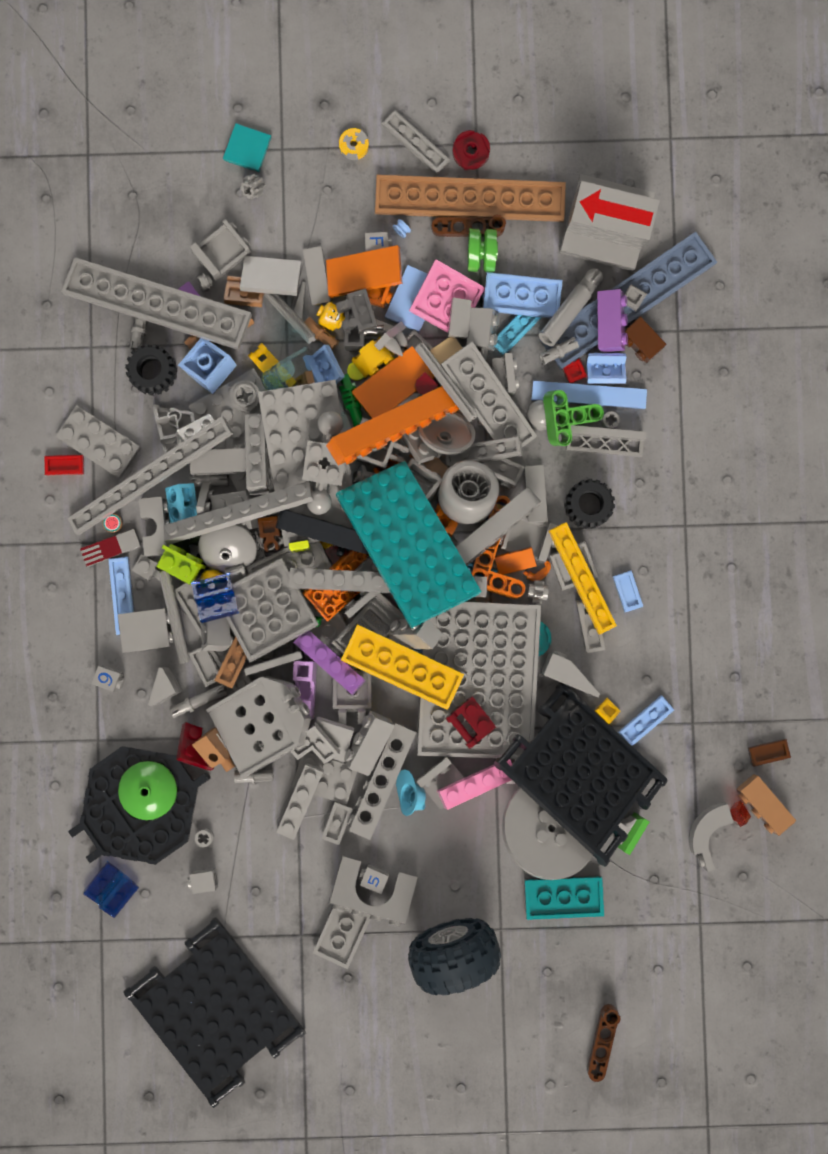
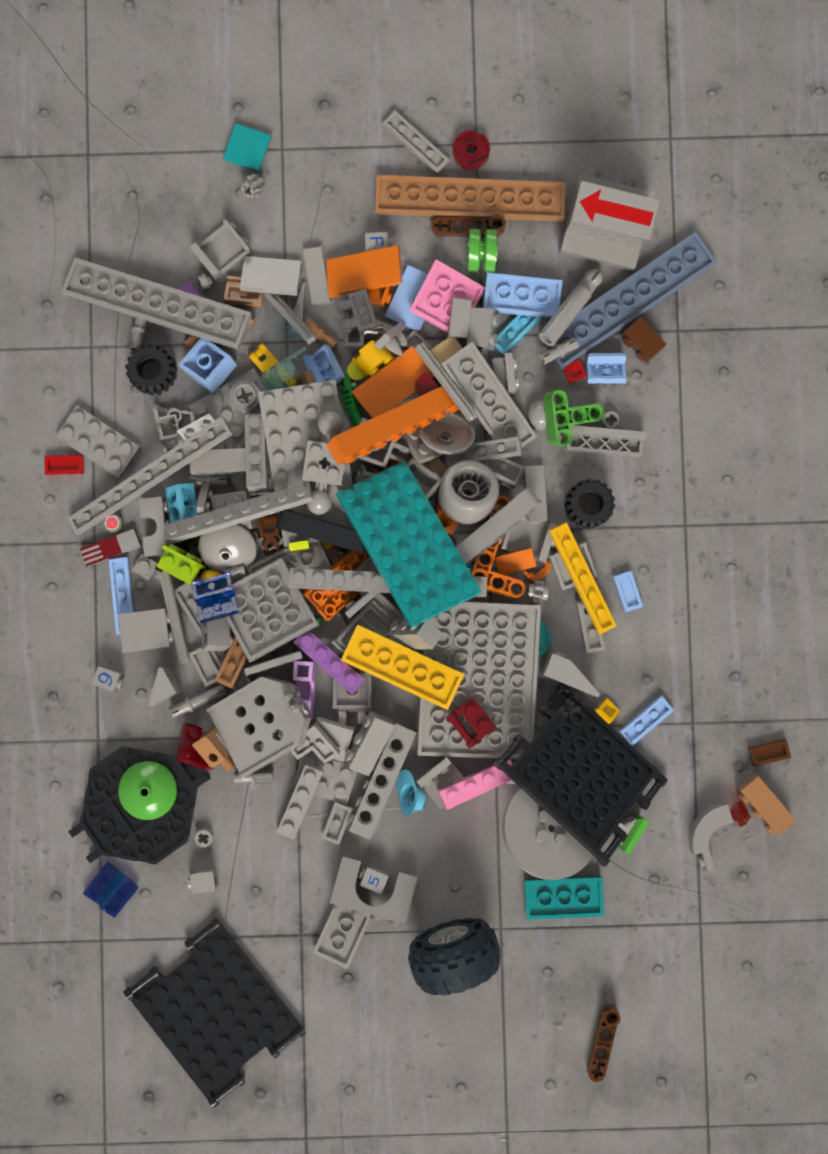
yellow head [316,302,345,331] -> none
yellow piece [339,128,369,160] -> none
light blue bush [392,219,411,238] -> none
light blue tile [531,381,647,409] -> none
medium lavender brick [597,289,628,352] -> none
light grey tile [624,284,647,311] -> none

